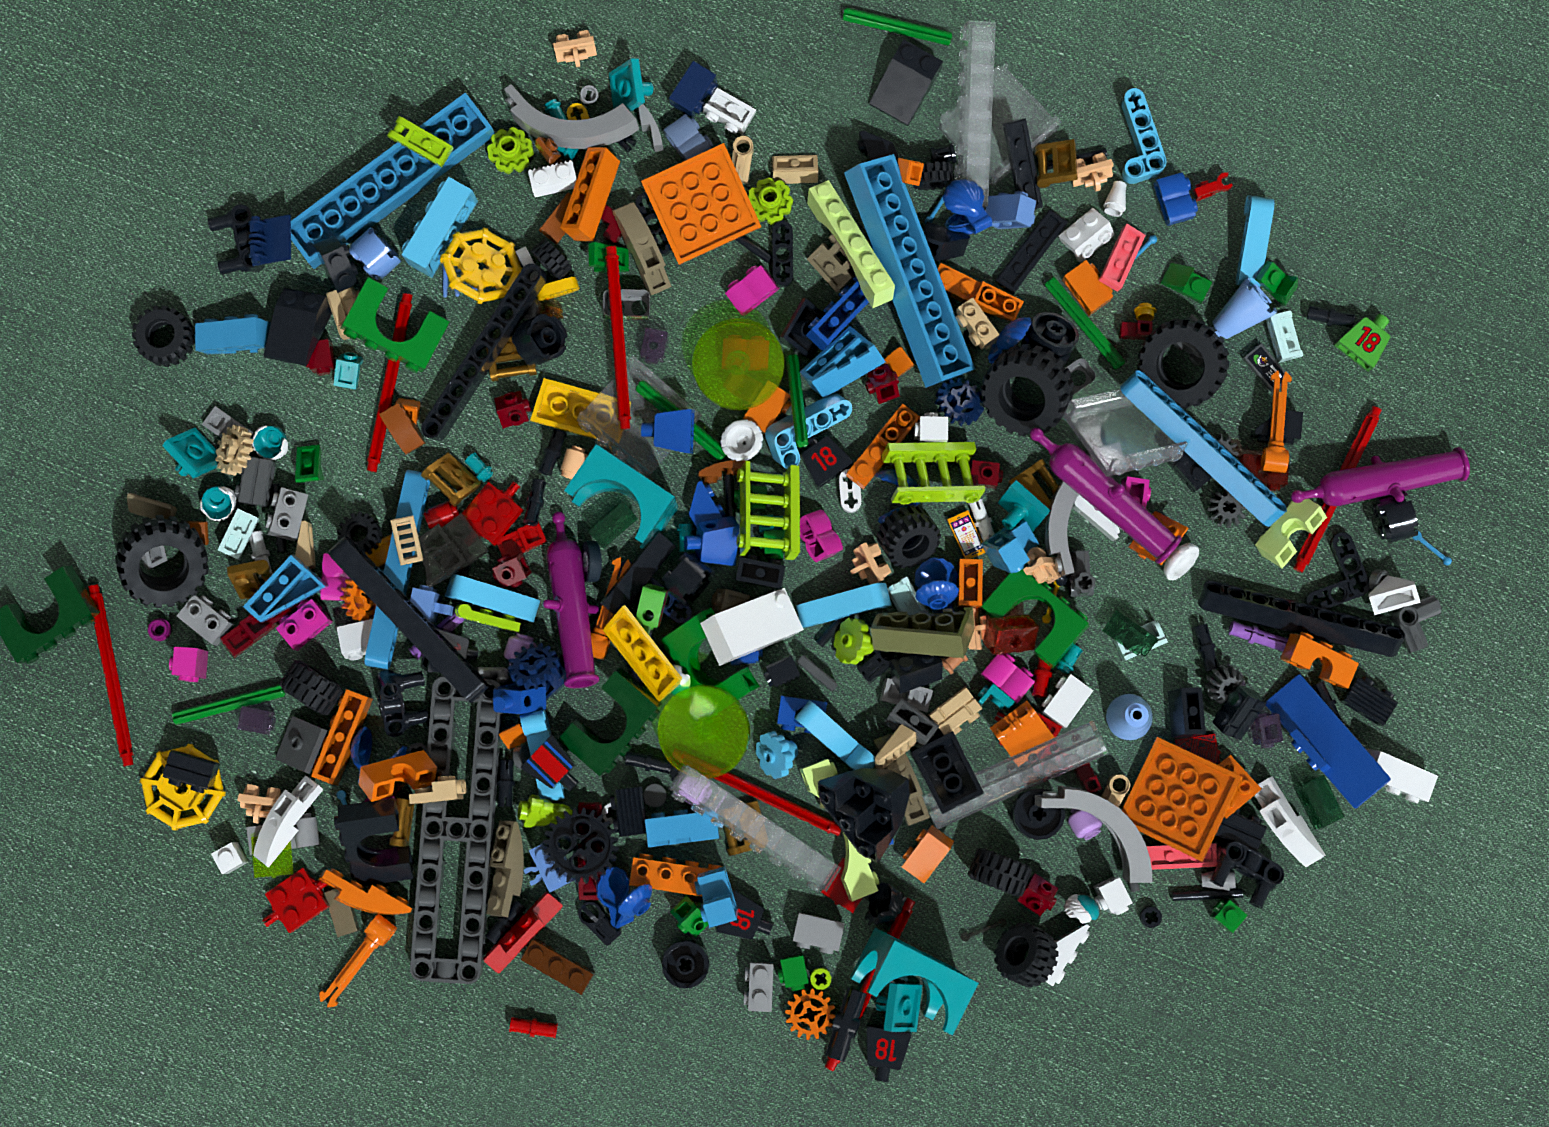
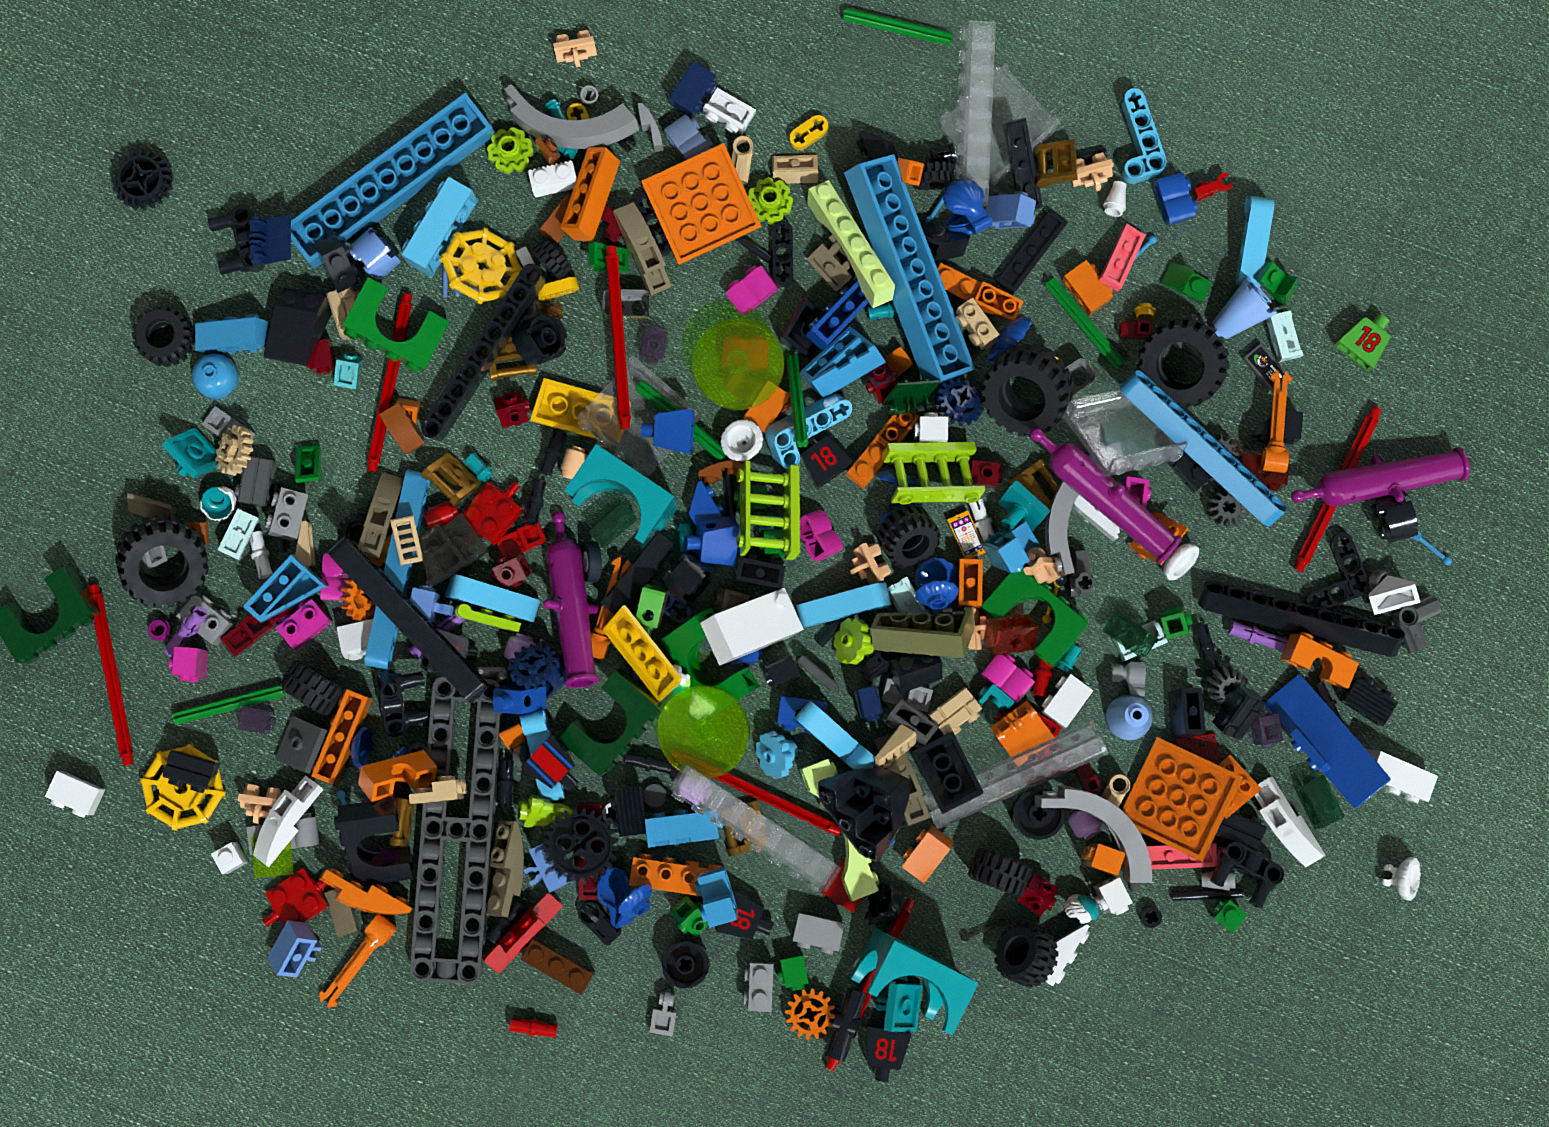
pearl gold plate [227,560,272,600] -> none
teal hair [252,425,288,460] -> none
lime plate [387,116,454,168] -> none
teal tile [609,58,654,112] -> none
lime bush [810,967,831,990] -> none
white beam [839,469,861,513] -> none
black slope [869,40,943,126] -> none
nougat bush [941,656,968,675] -> none
black wheel [1020,312,1079,367] -> none
white bracket [1058,208,1114,263] -> none
yellowish green arch [1255,499,1327,568] -> none
black pin [1306,305,1355,328] -> none
none -> white brick [45,771,105,818]
none -> black gear [111,149,174,211]
none -> medium lavender pin [164,606,208,657]
none -> dark azure cylinder [191,353,239,400]
none -> medium blue brick [268,920,322,977]
none -> dark tan slope [358,472,404,559]
none -> light grey plate [649,989,677,1036]
none -> yellow beam [790,115,828,150]
none -> dark blue brick [854,685,884,723]
none -> teal pin [867,301,897,321]
none -> dark green hinge [882,379,940,415]
none -> orange arch [1081,843,1126,876]
none -> light grey piece [1112,662,1146,697]
none -> green brick [1161,605,1193,640]
none -> white hair [1382,857,1421,901]

